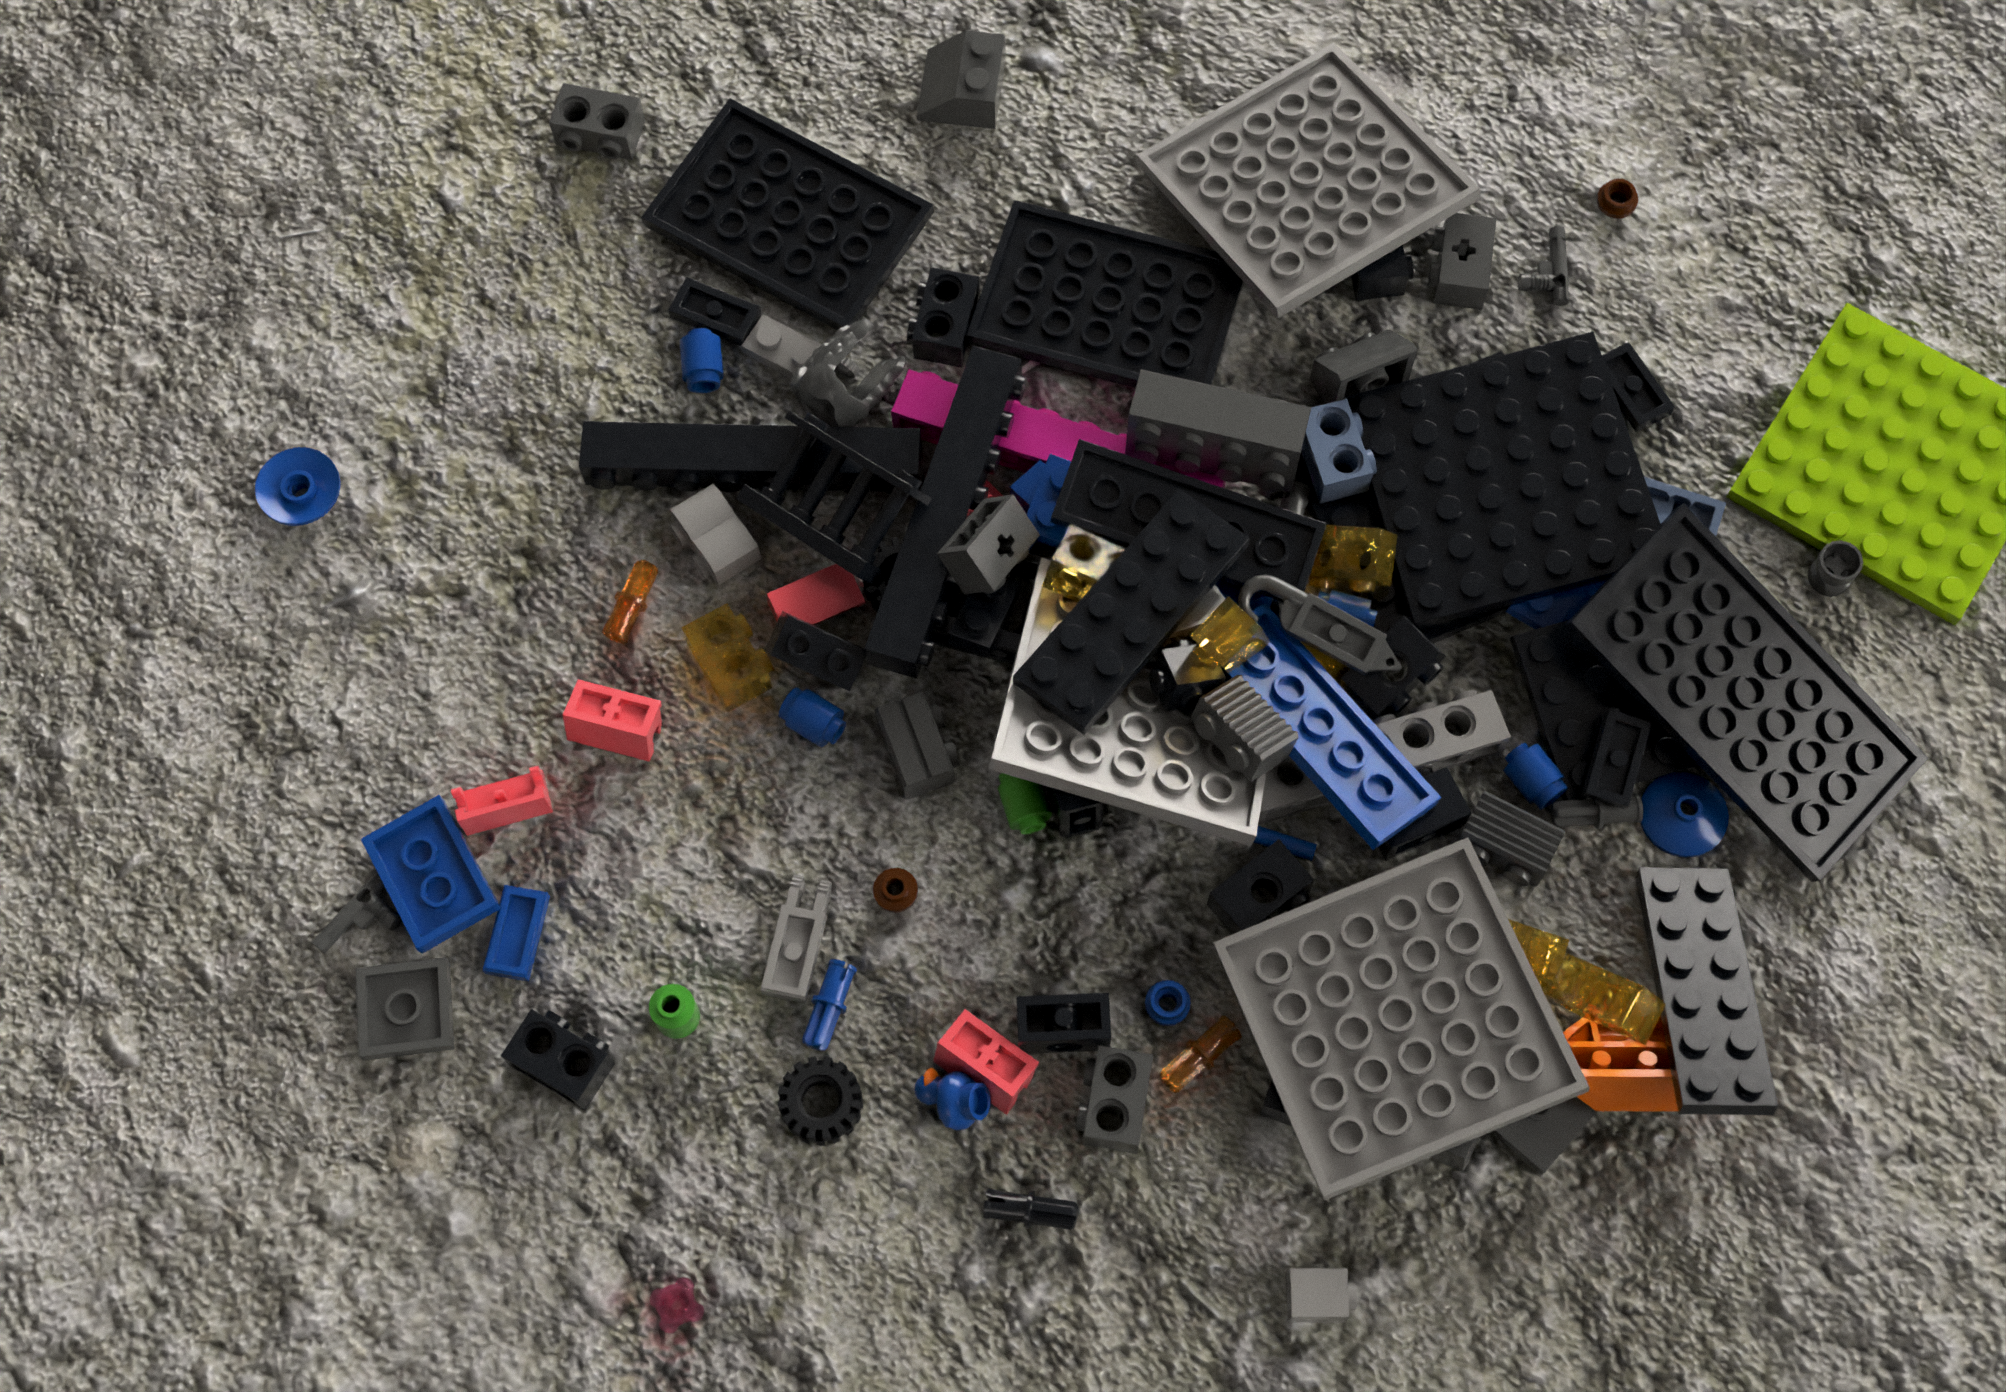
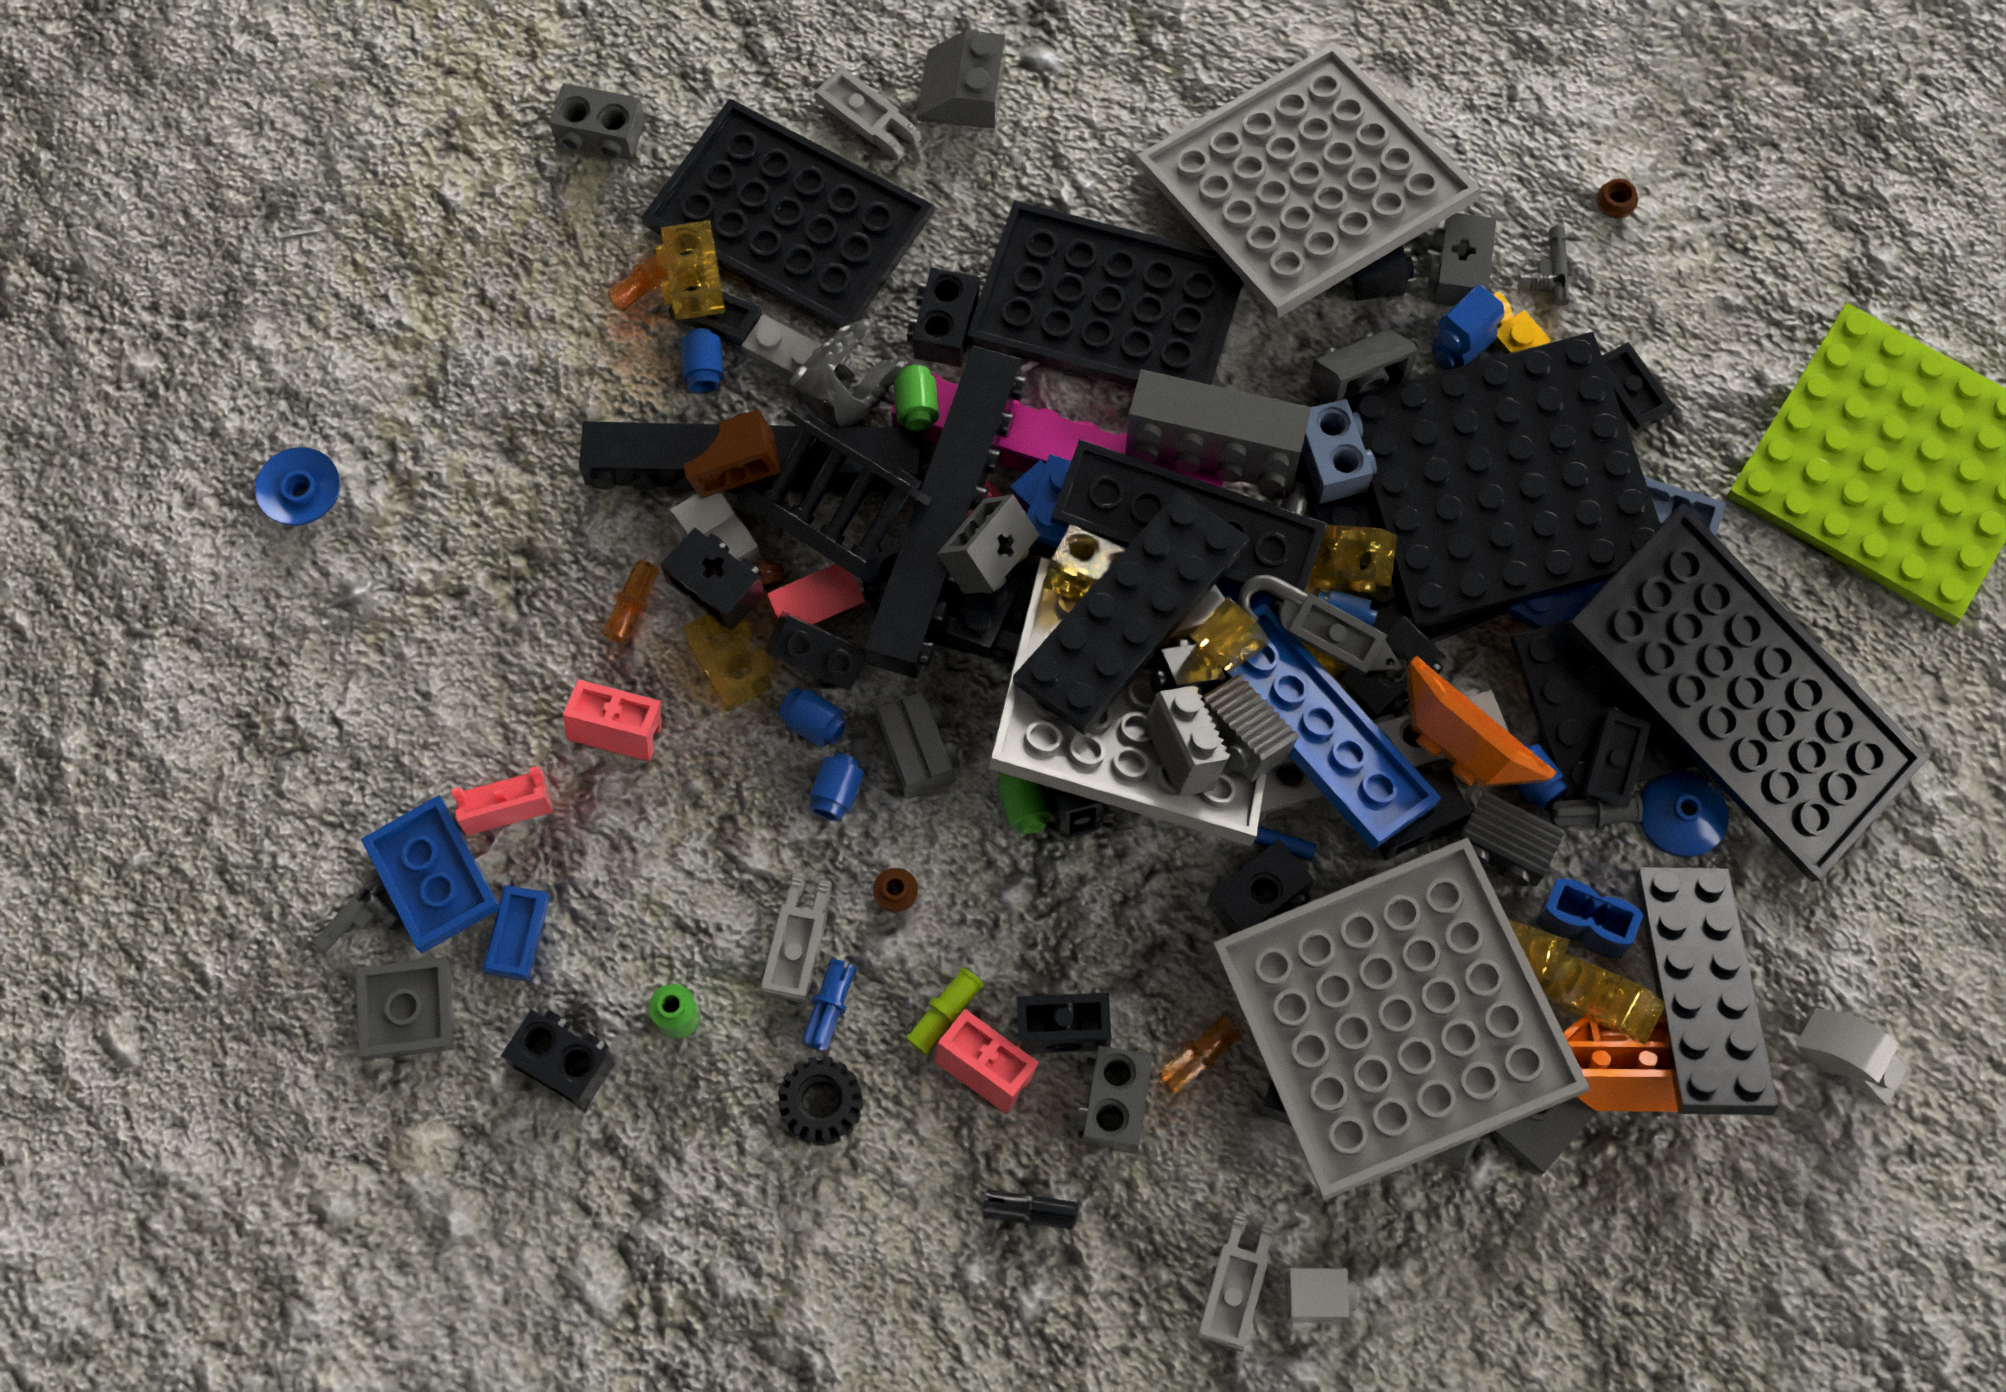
clear pink plate [650,1277,704,1334] -> none
blue animal [914,1068,991,1131] -> none
blue plate [1145,980,1191,1026] -> none
dark grey wheel [1808,540,1863,597] -> none
none -> clear orange axle [607,247,682,312]
none -> clear yellow brick [656,220,725,320]
none -> black brick [660,527,765,632]
none -> reddish brown arch [684,409,781,499]
none -> reddish brown plate [752,558,784,590]
none -> blue brick [808,753,865,822]
none -> light grey hinge [814,66,922,161]
none -> bright green brick [894,365,939,432]
none -> lime pin [905,967,985,1056]
none -> dark grey brick [1143,686,1231,797]
none -> light grey hinge [1197,1210,1275,1352]
none -> orange wedge [1406,656,1557,787]
none -> blue brick [1432,284,1505,370]
none -> yellow plate [1493,291,1551,355]
none -> blue brick [1536,879,1644,958]
none -> light grey brick [1796,1008,1908,1106]

